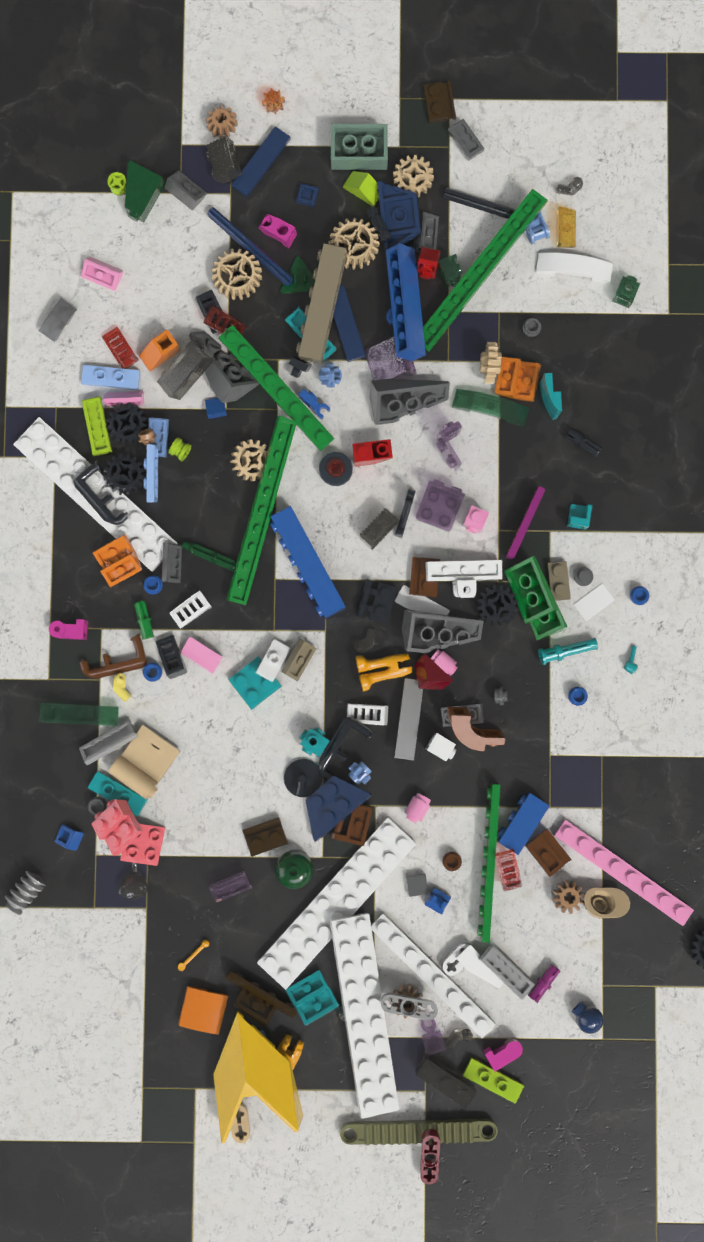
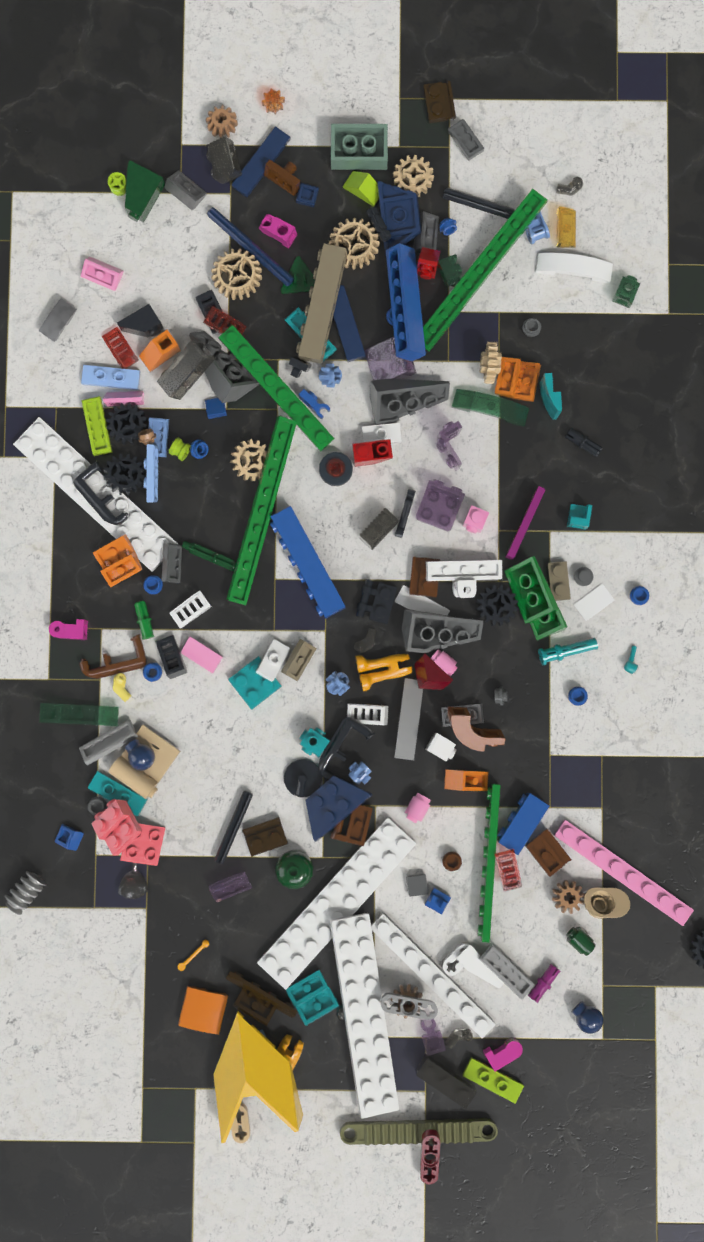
none -> black slope [117,304,163,338]
none -> dark blue piece [125,739,155,771]
none -> blue plate [190,440,209,459]
none -> black axle [214,791,253,864]
none -> reddish brown tile [264,160,300,196]
none -> medium blue gear [326,671,350,696]
none -> white plate [362,423,401,444]
none -> blue plate [439,218,457,236]
none -> orange slope [445,770,488,791]
none -> dark green brick [566,927,596,956]

